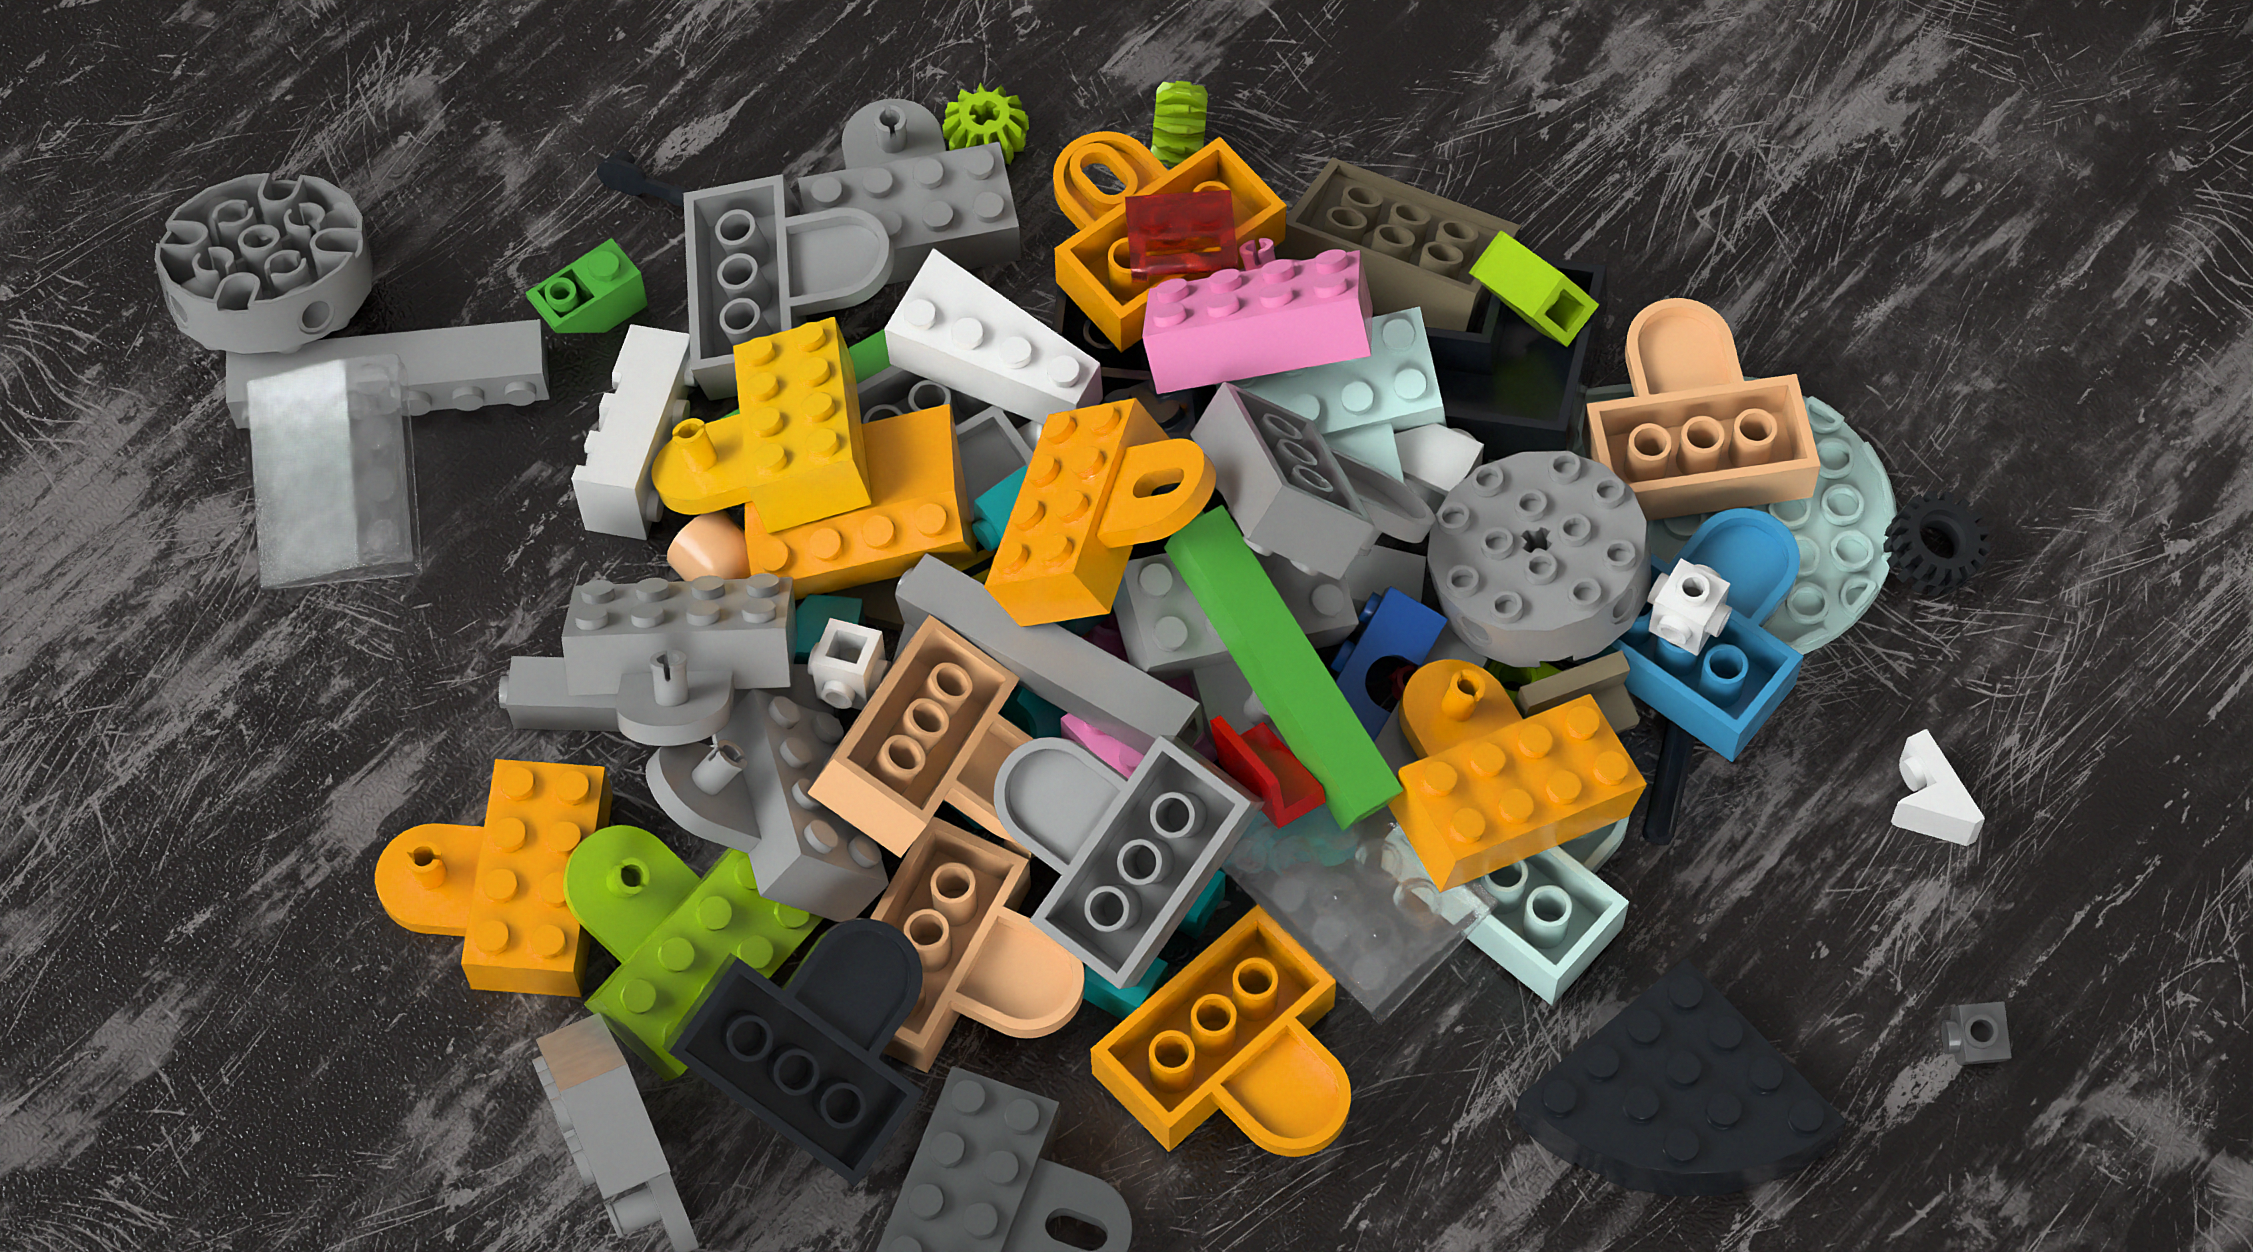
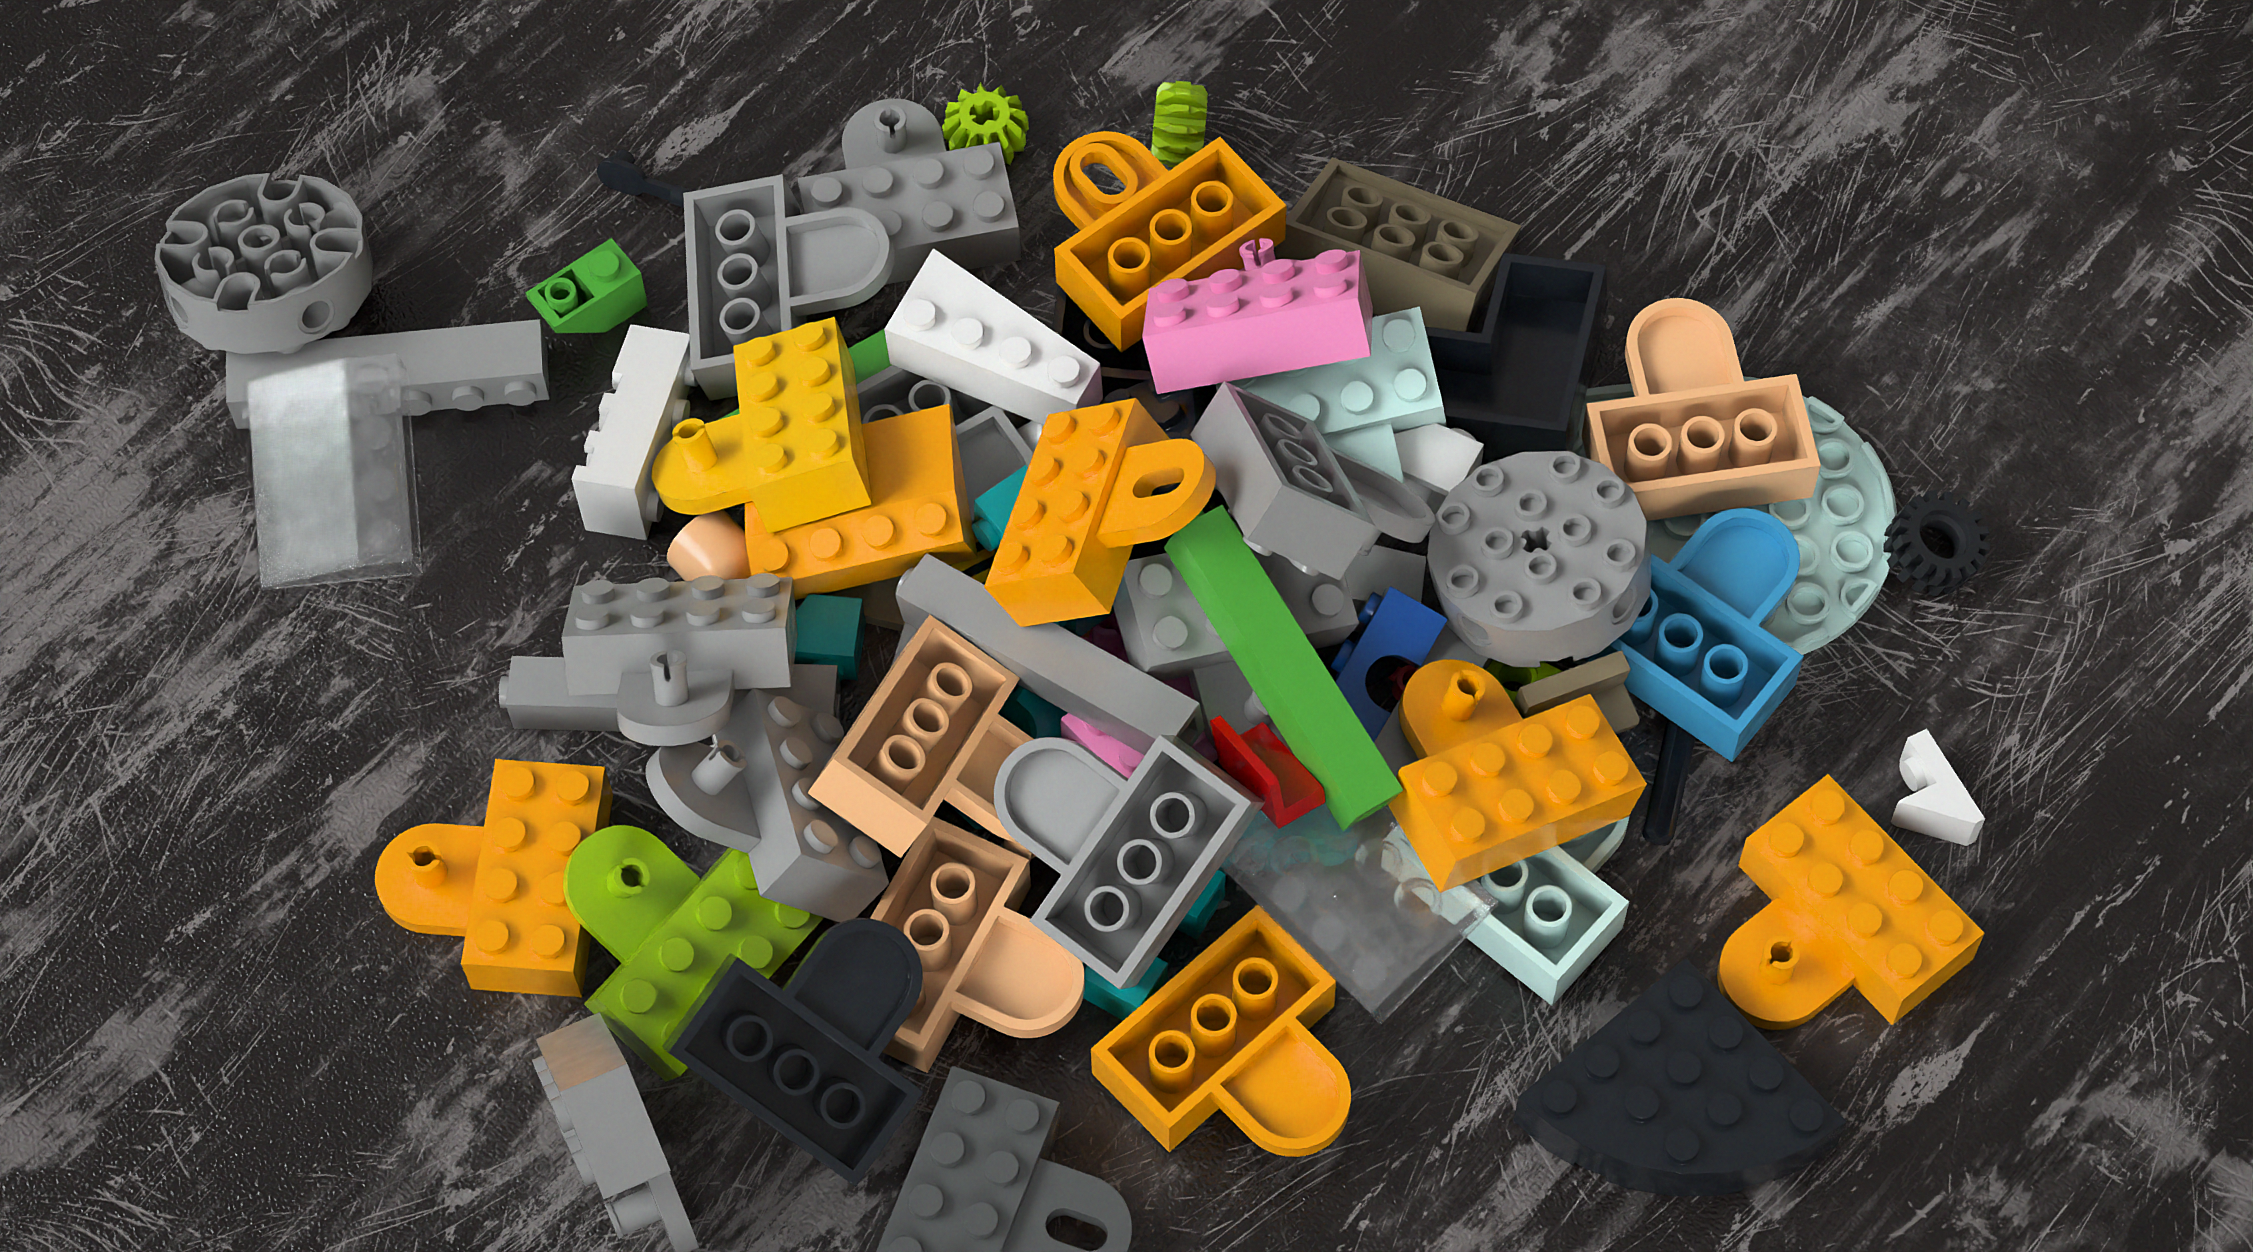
white brick [808,618,892,710] -> none
clear red plate [1125,190,1239,283] -> none
lime slope [1468,230,1599,347] -> none
white brick [1647,558,1732,656] -> none
flat silver plate [1941,1001,2012,1065] -> none
none -> light orange brick [1717,774,1985,1030]

